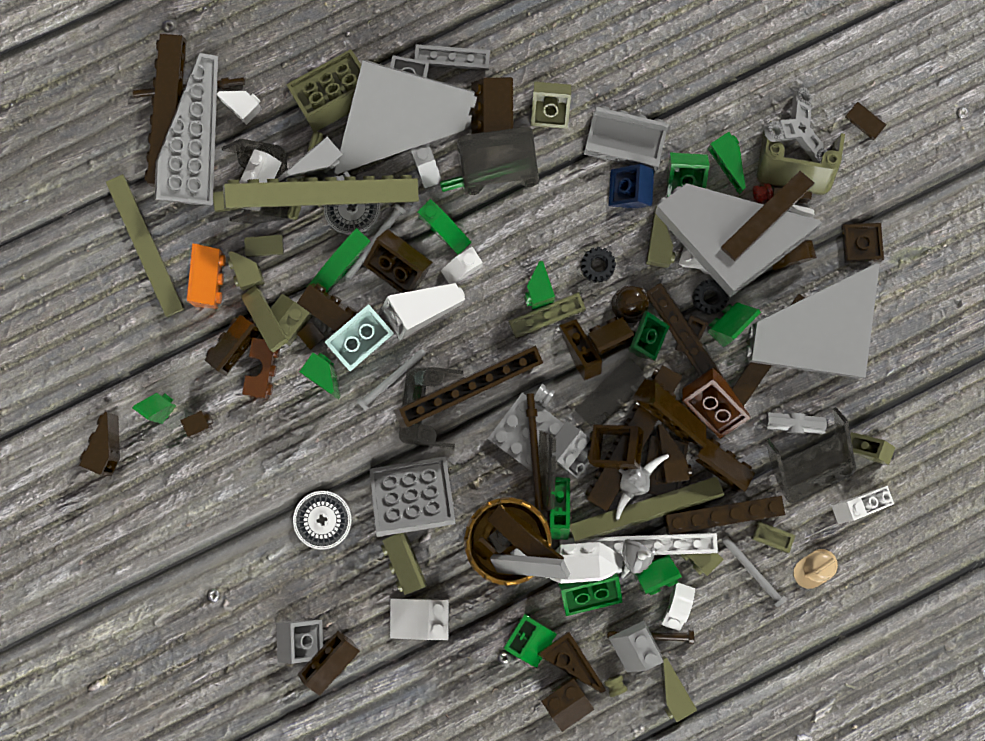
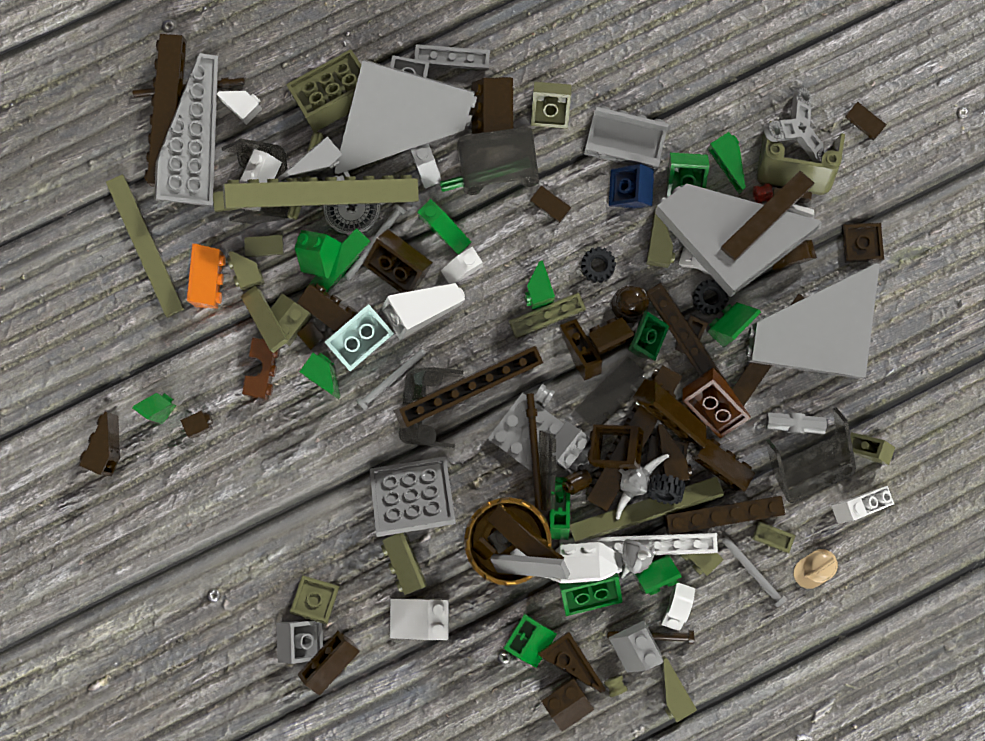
dark brown slope [205,315,260,376] -> none
piece [293,491,352,549] -> none
none -> olive plate [290,575,340,625]
none -> green slope [295,230,342,279]
none -> dark brown tile [530,185,571,223]
none -> dark brown brick [562,469,592,495]
none -> black tyre [647,474,685,505]

